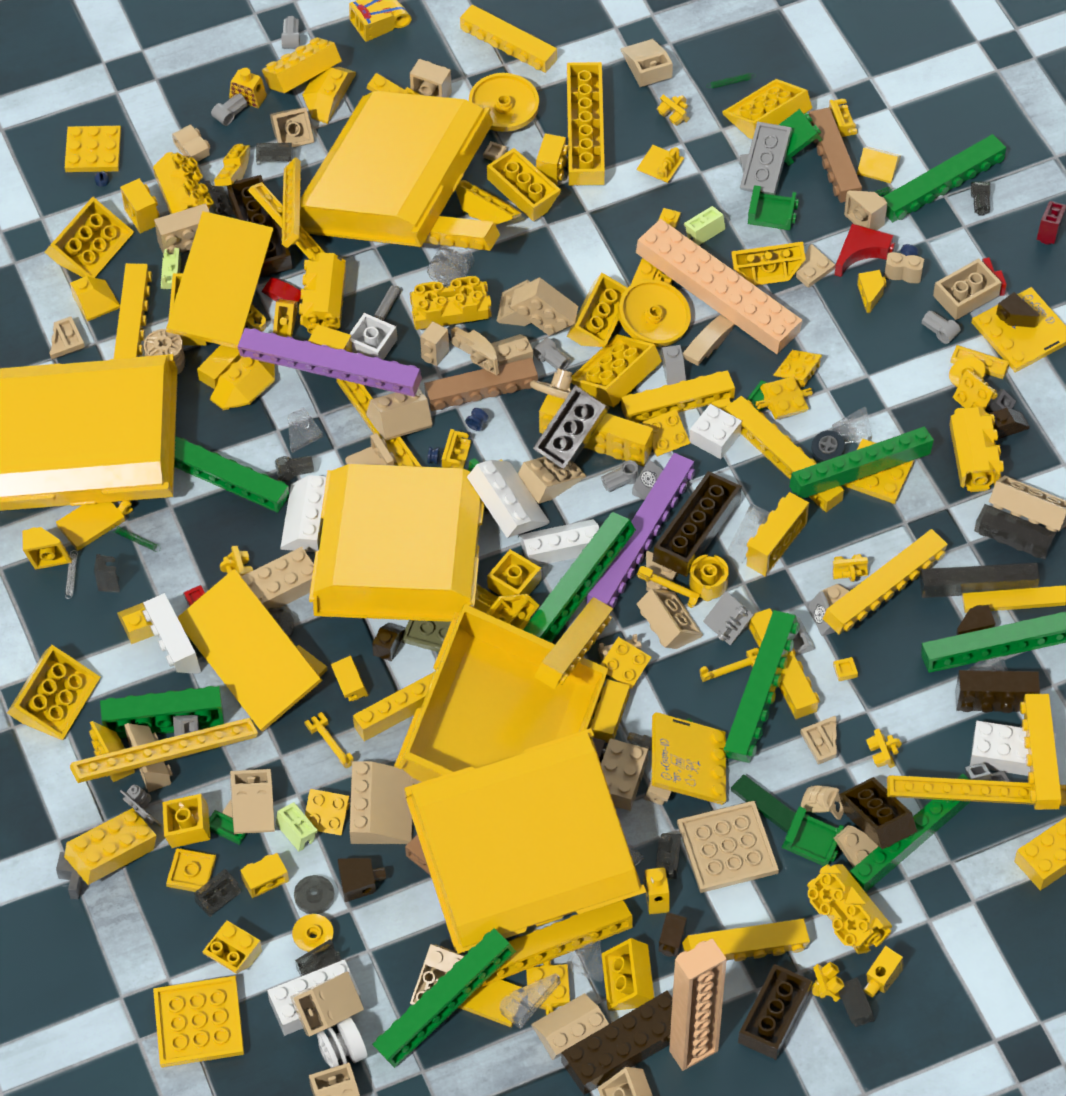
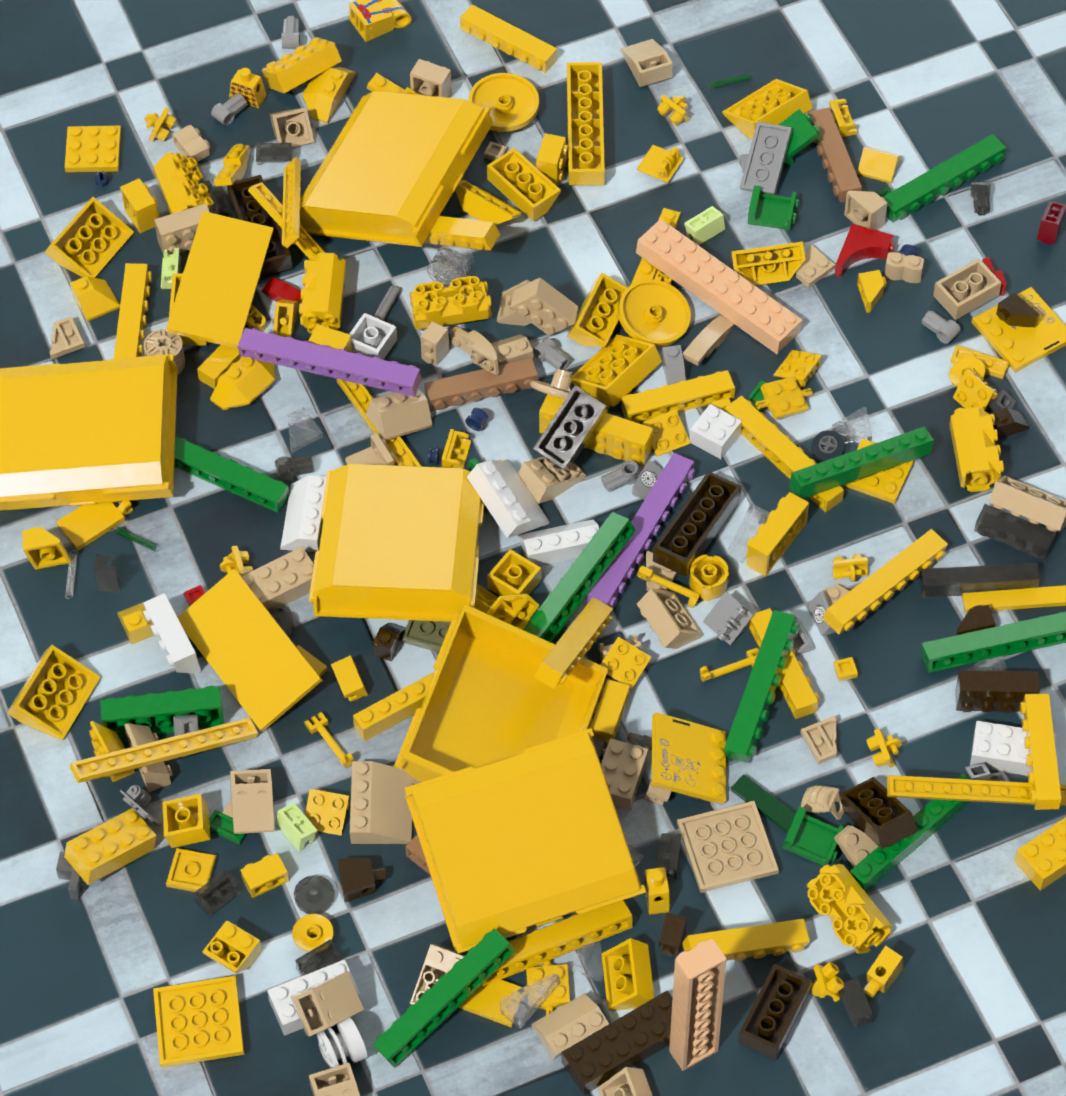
none -> yellow hips [144,107,176,141]

